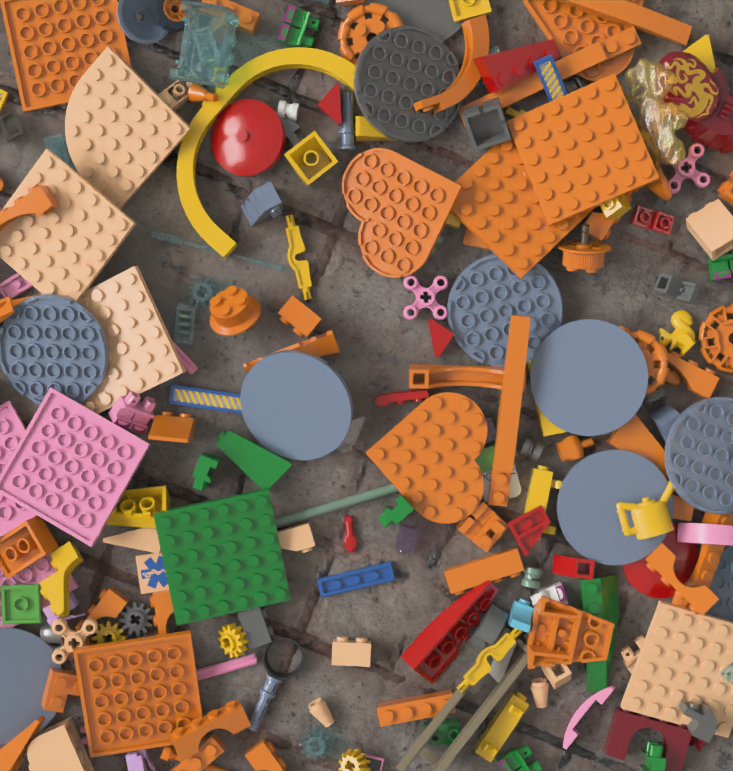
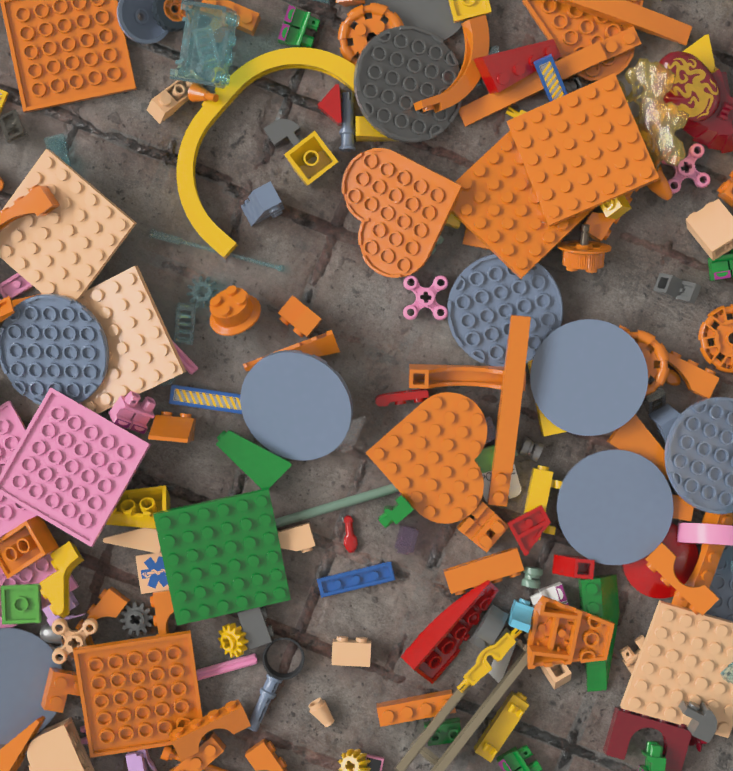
light nougat plate [65,46,192,209] -> none
yellow gear [91,620,127,645] -> none
green hips [192,452,222,491] -> none
red dish [211,99,285,177] -> none
white wheel [277,100,299,122] -> none
yellow piece [285,215,312,300] -> none
clear light blue gear [299,727,332,761] -> none
red slope [427,319,454,358] -> none
dark grey piece [462,97,511,151] -> none
light nougat cone [530,678,549,708] -> none
orange piece [556,434,594,462] -> none
bright pink slope [563,685,615,749] -> none
yellow piece [616,481,674,540] -> none
red slope [630,205,675,235] -> none
yellow animal [659,310,696,357] -> none

